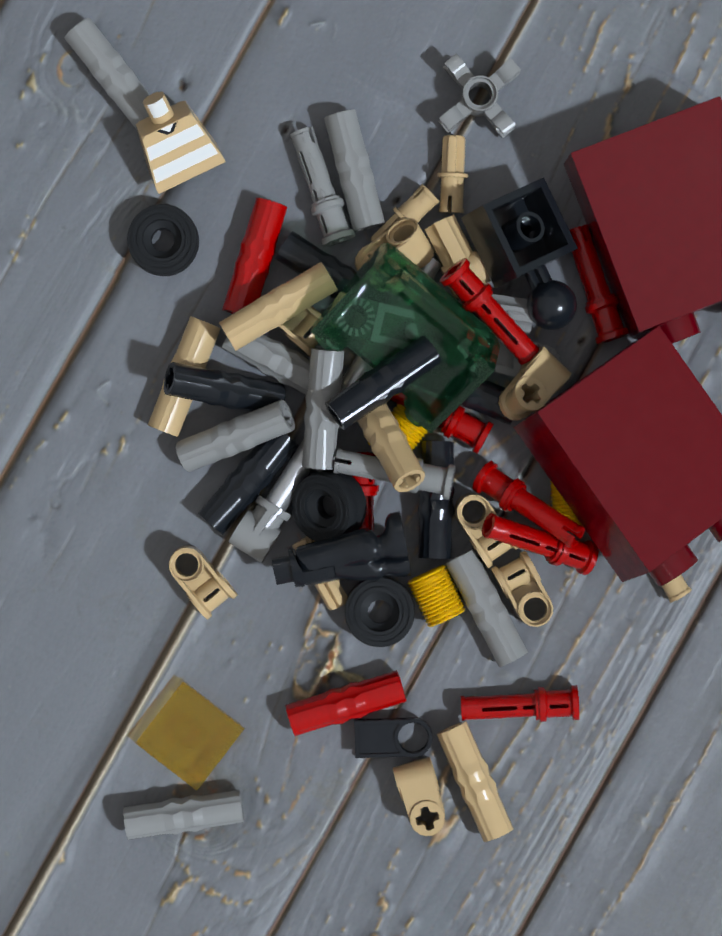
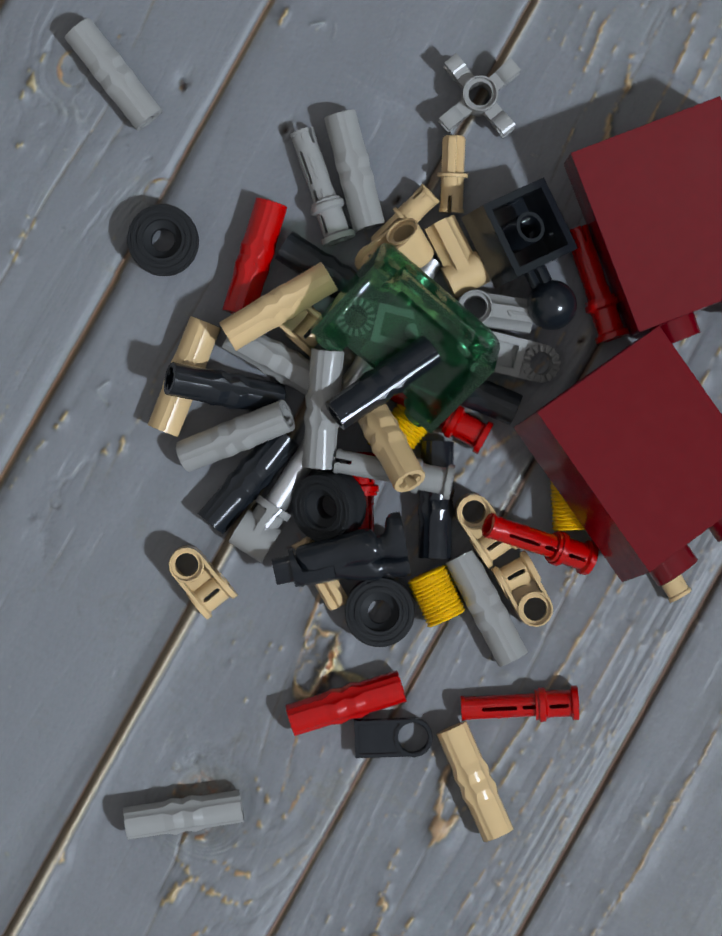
tan torso [136,92,226,194] -> none
clear yellow tile [136,681,245,790] -> none
tan piece [393,756,445,836] -> none
red pin [439,258,539,365] -> none
red pin [472,461,585,549] -> none
tan piece [499,346,572,421] -> none

